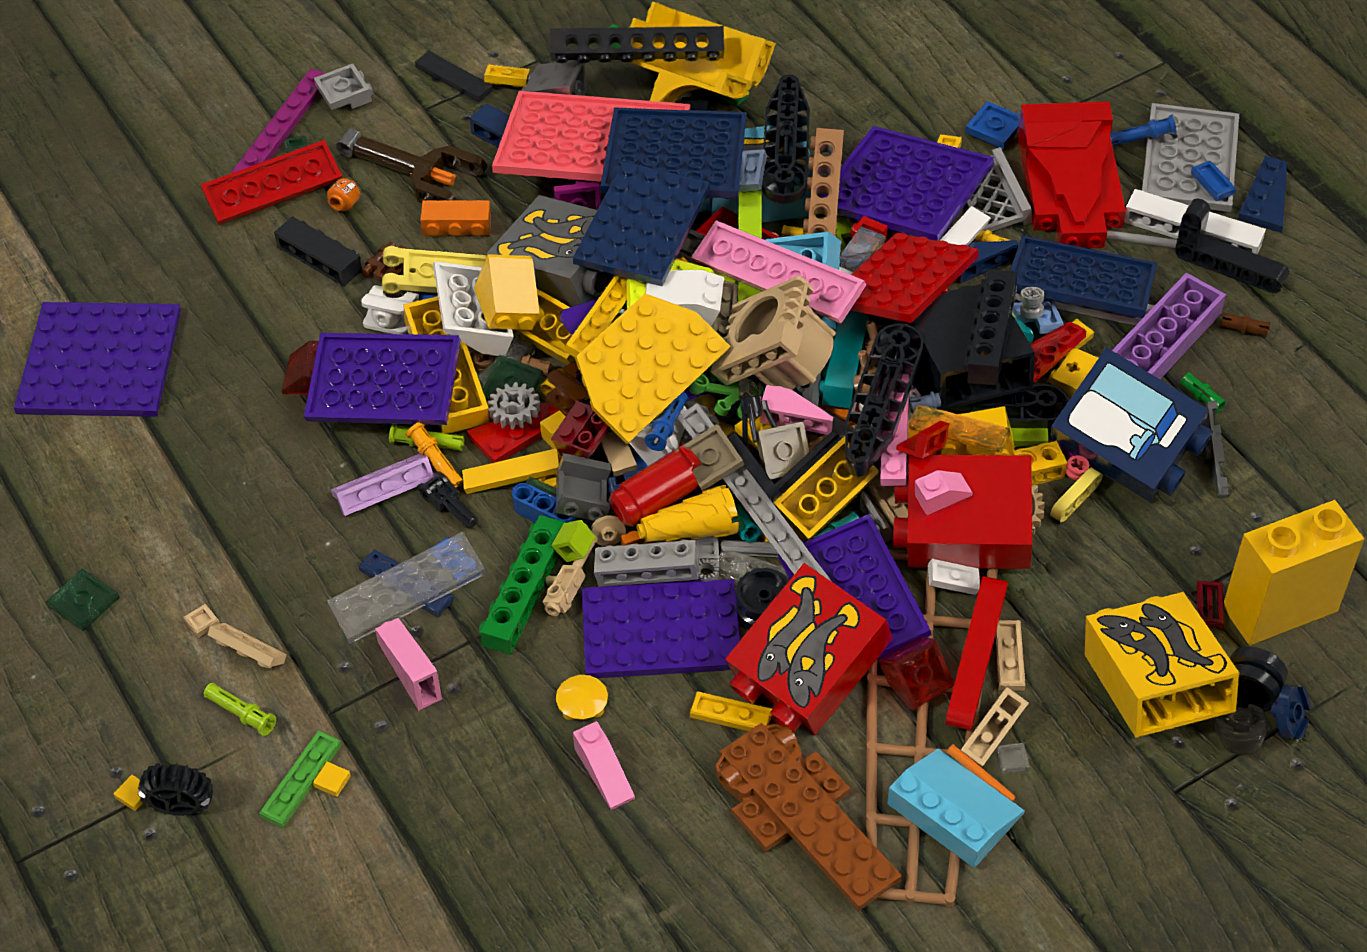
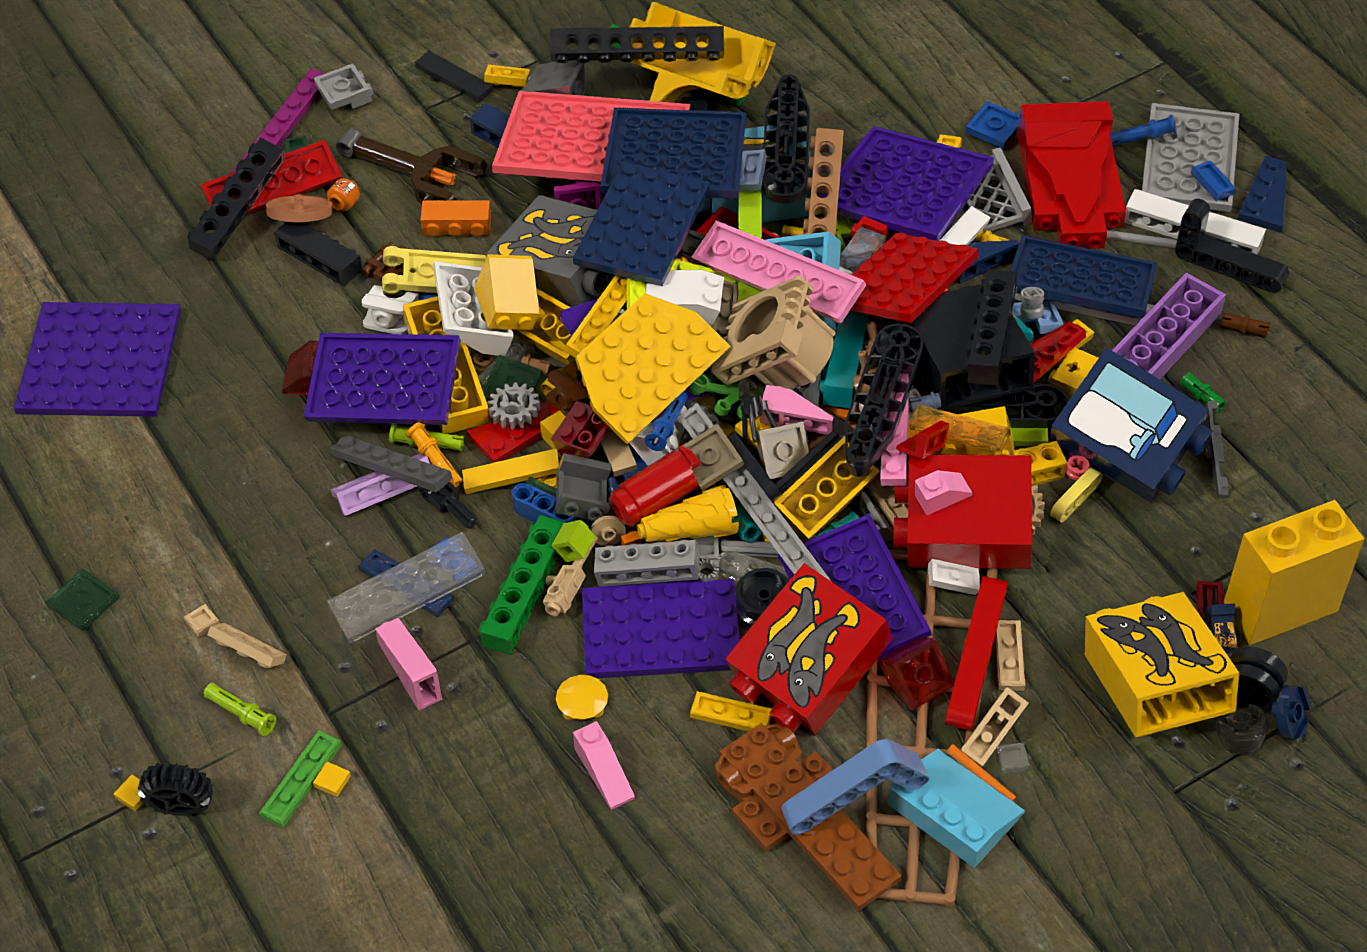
none -> black brick [187,137,284,261]
none -> nougat piece [266,194,332,222]
none -> dark grey plate [330,435,453,492]
none -> medium blue beam [781,739,929,835]
none -> dark blue leg [1205,603,1237,653]

